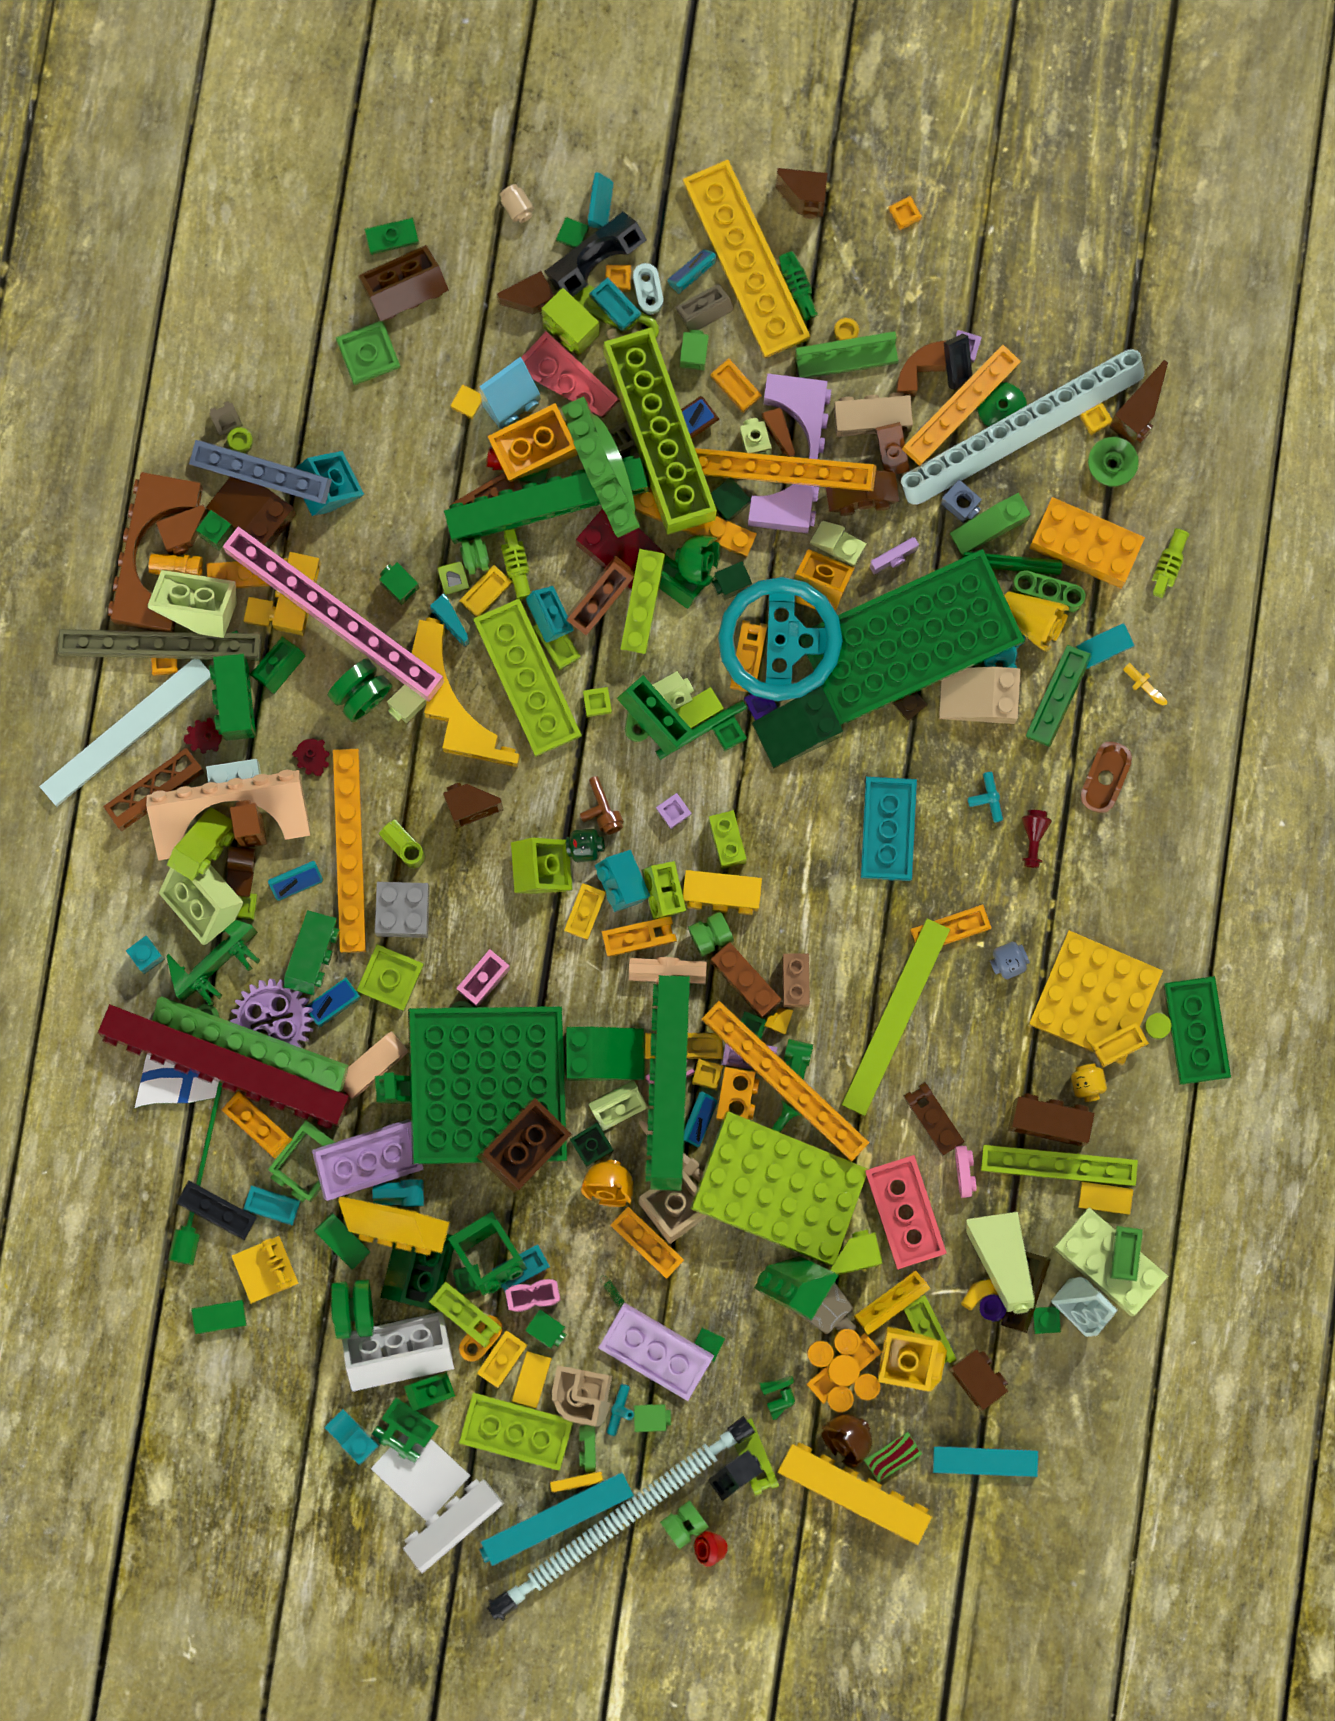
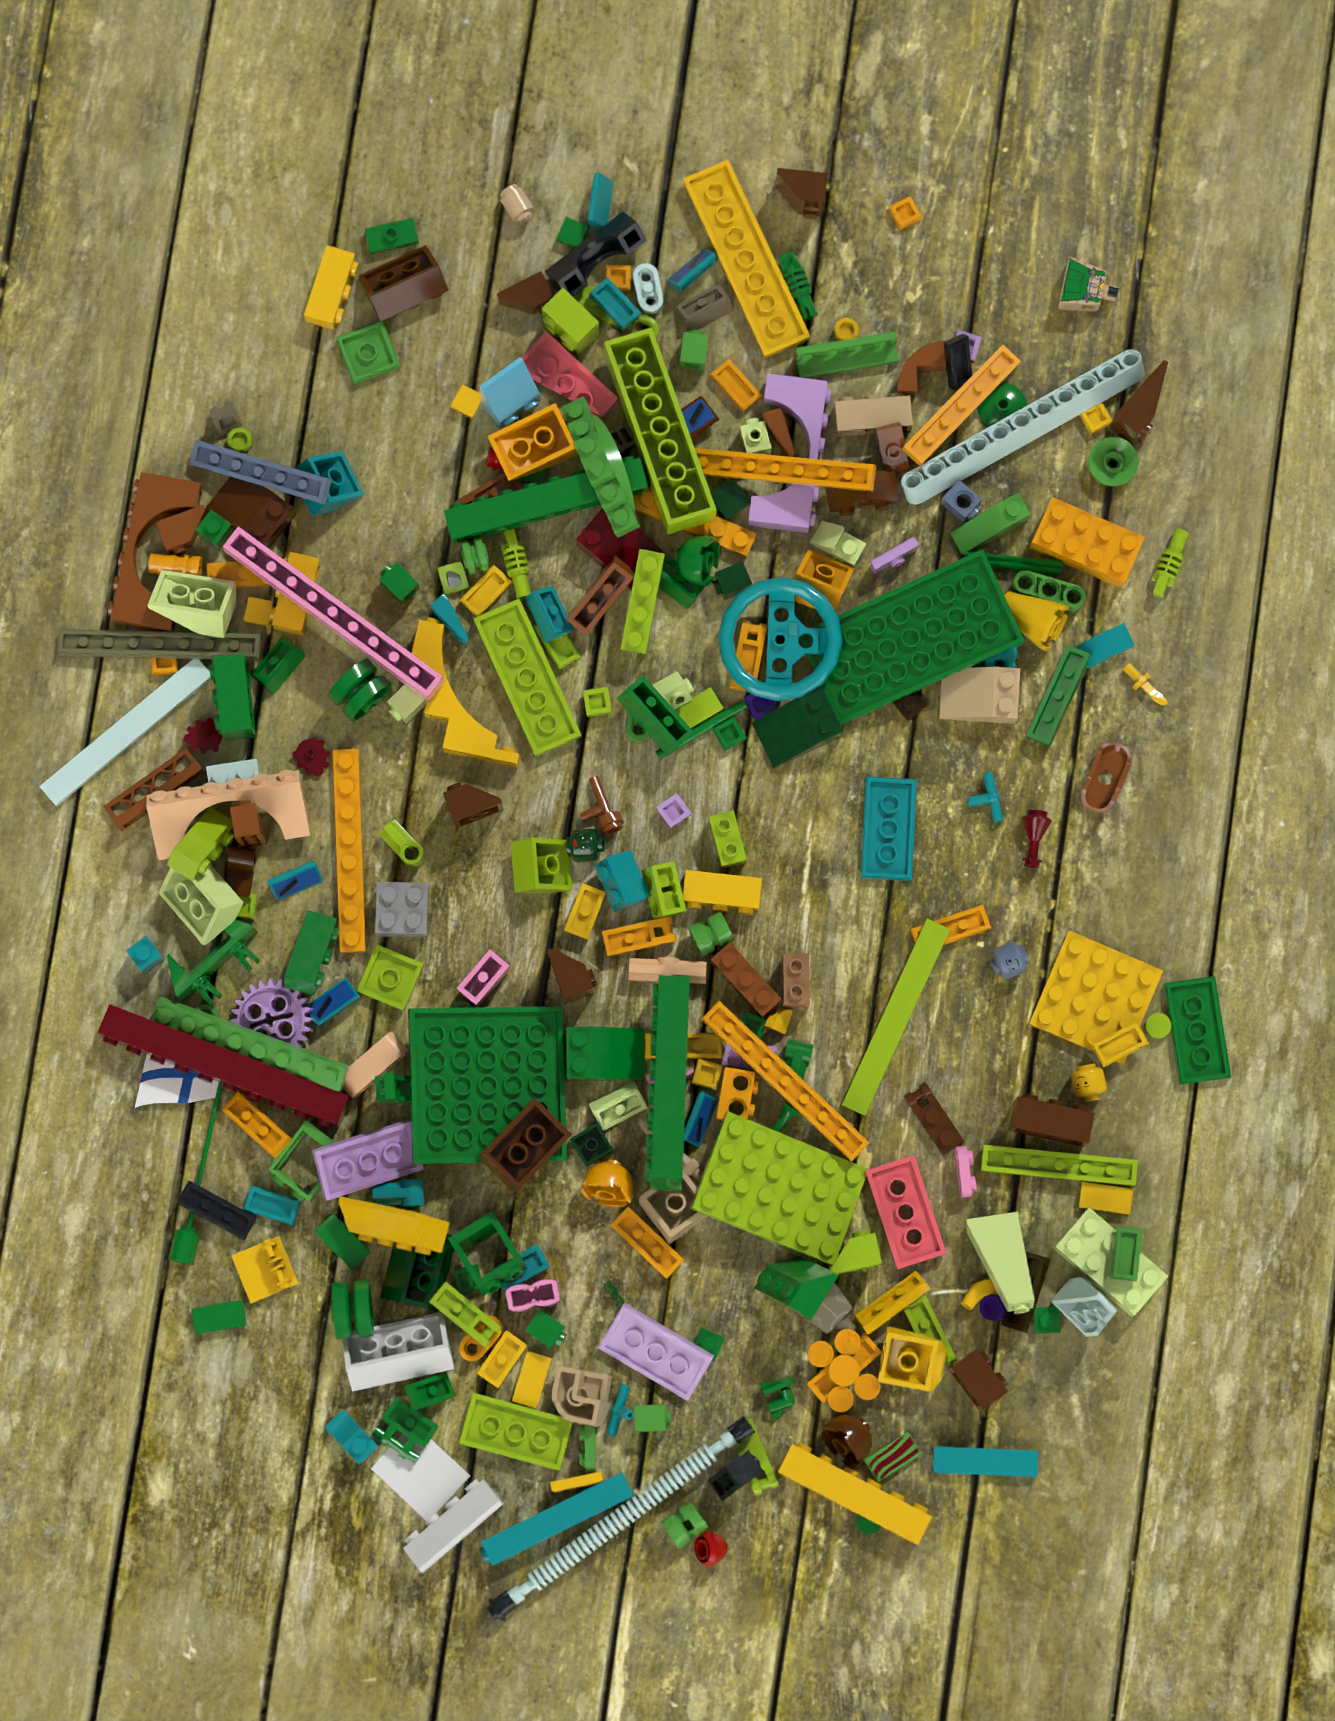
none -> yellow brick [304,245,359,330]
none -> reddish brown slope [547,948,597,1004]
none -> green tile [856,1514,881,1534]
none -> torso [1057,257,1119,311]

